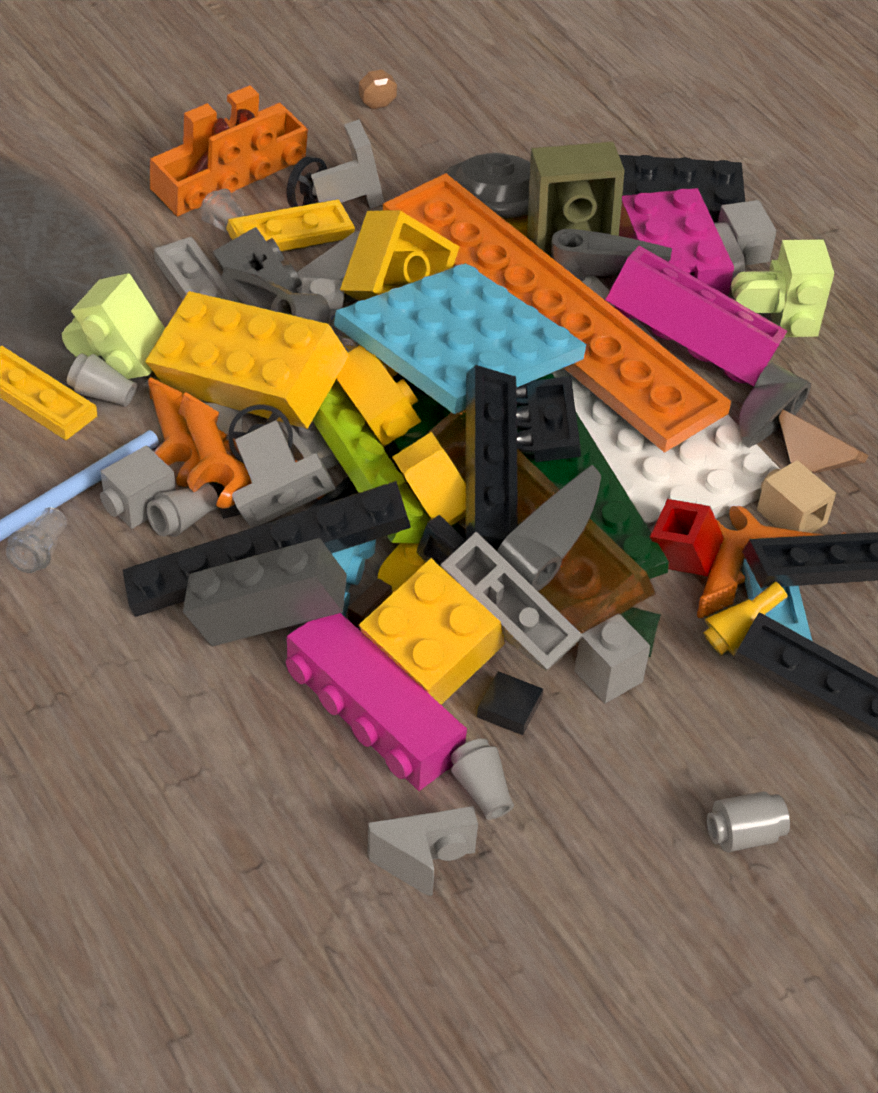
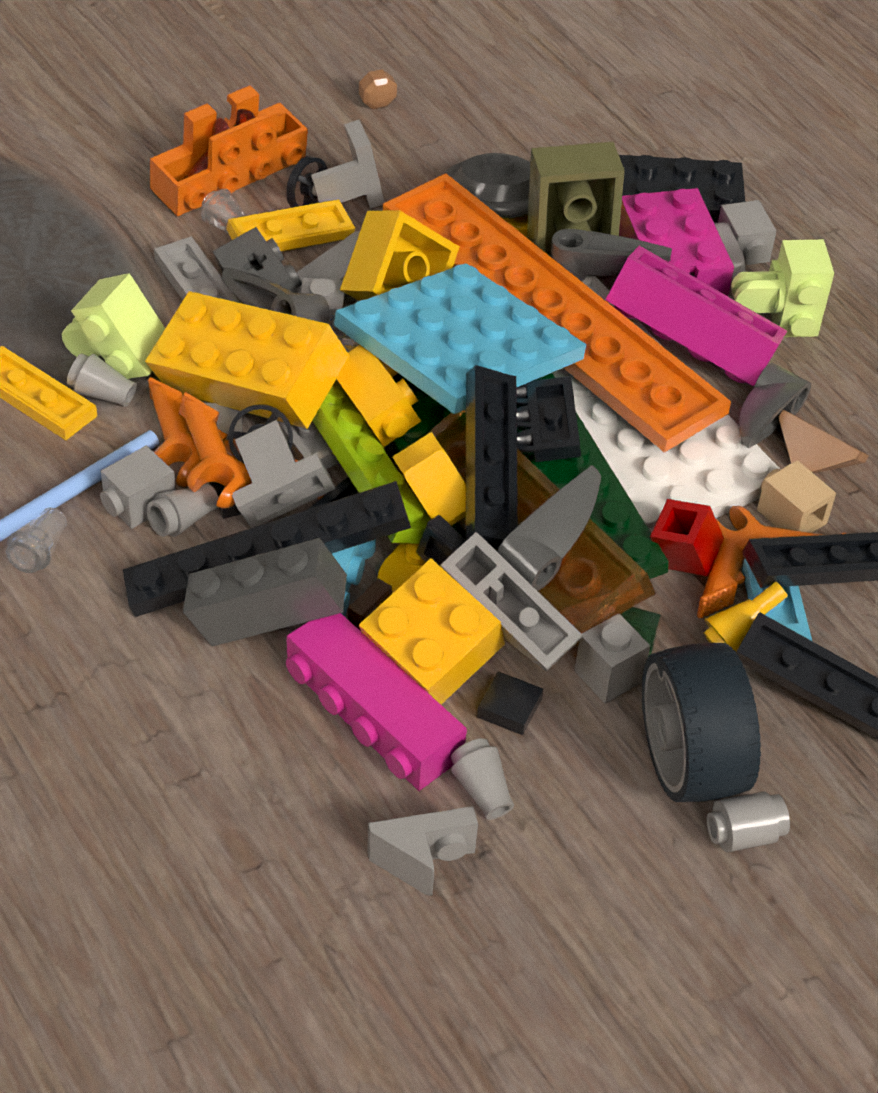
none -> black wheel [642,643,761,802]

